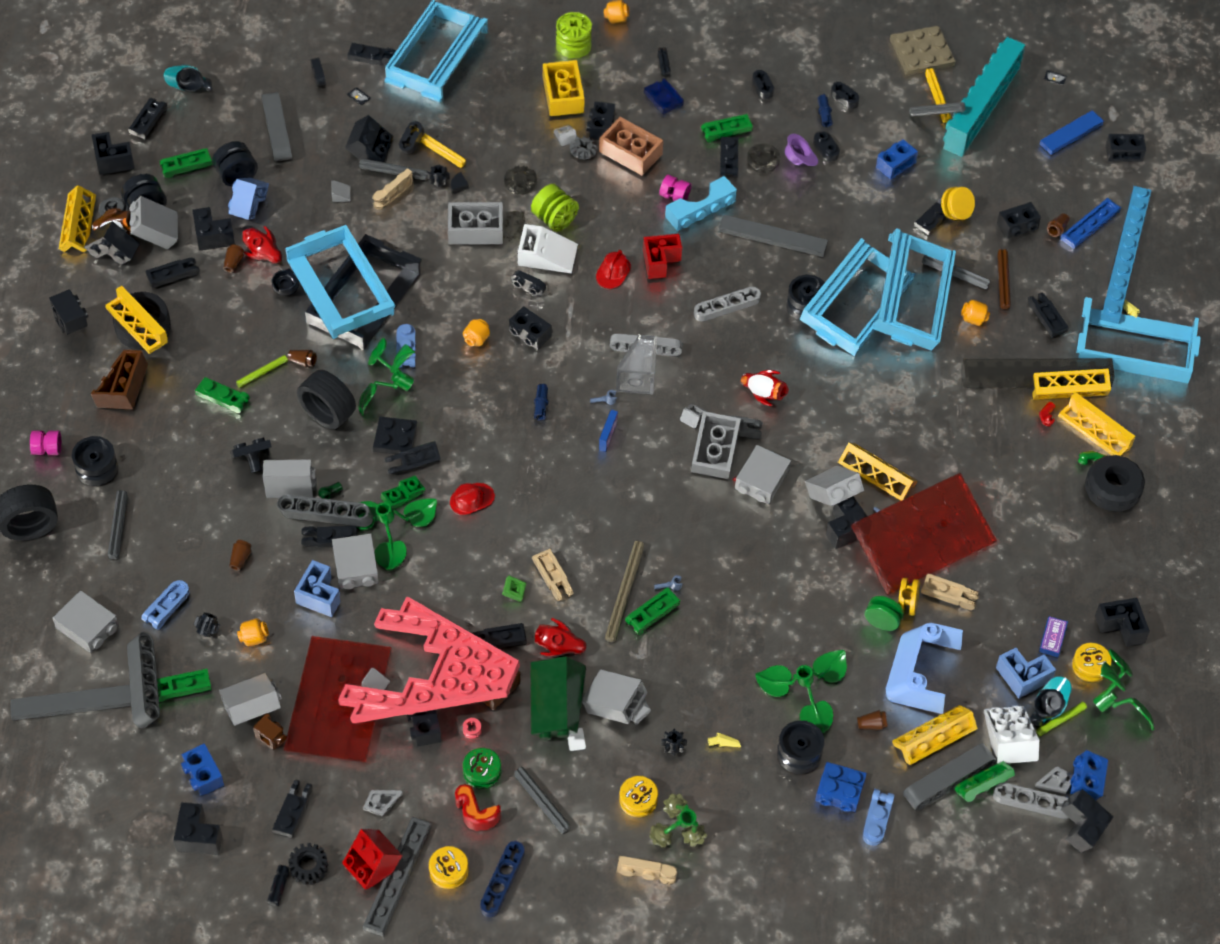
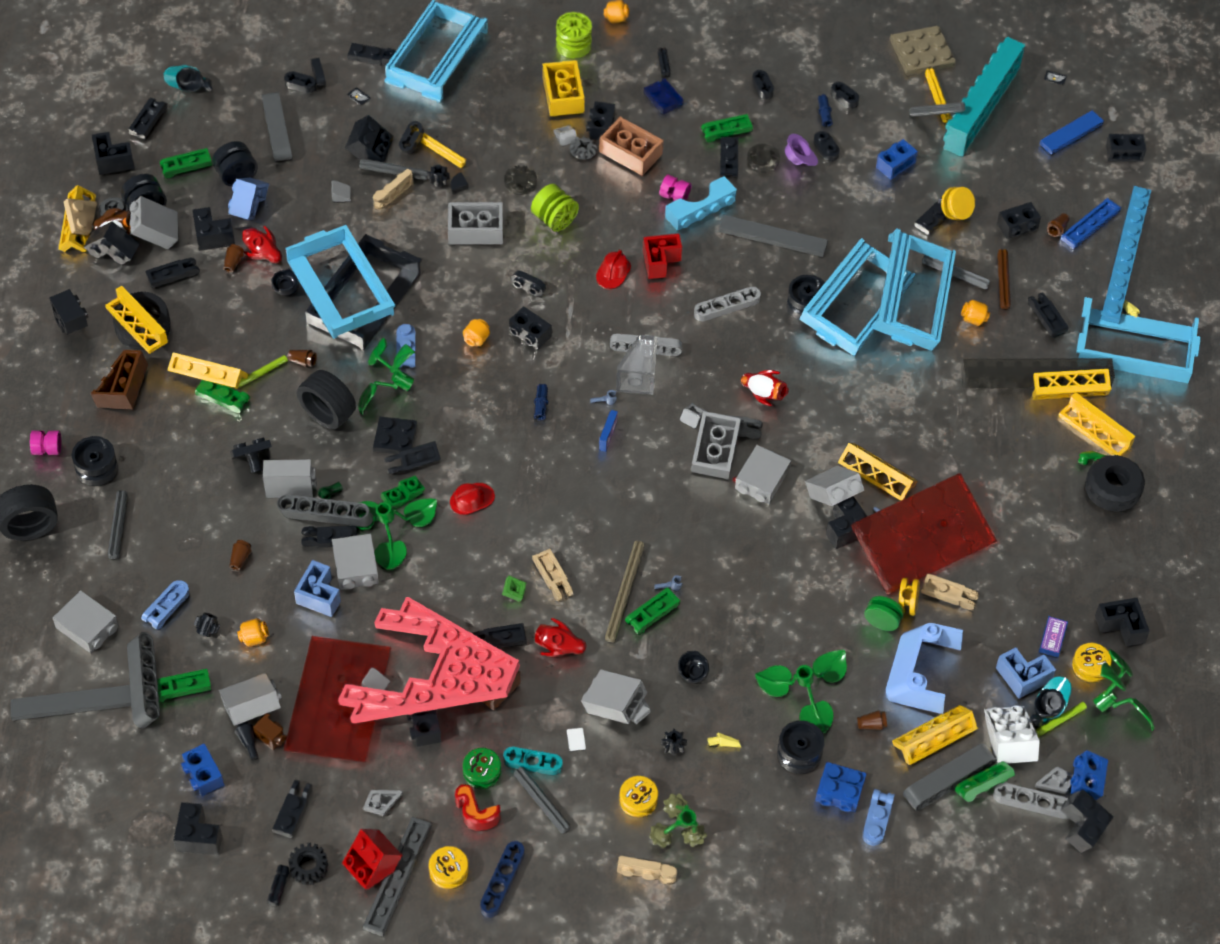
coral bush [463,718,481,739] -> none
white slope [518,224,578,273] -> none
dark green slope [531,656,586,740] -> none
red arm [1039,401,1056,426] -> none
none -> tan wing [64,198,97,235]
none -> yellow fence [168,353,249,389]
none -> black cone [234,722,259,760]
none -> black beam [284,71,316,93]
none -> teal beam [503,747,563,775]
none -> black hair [678,651,710,684]

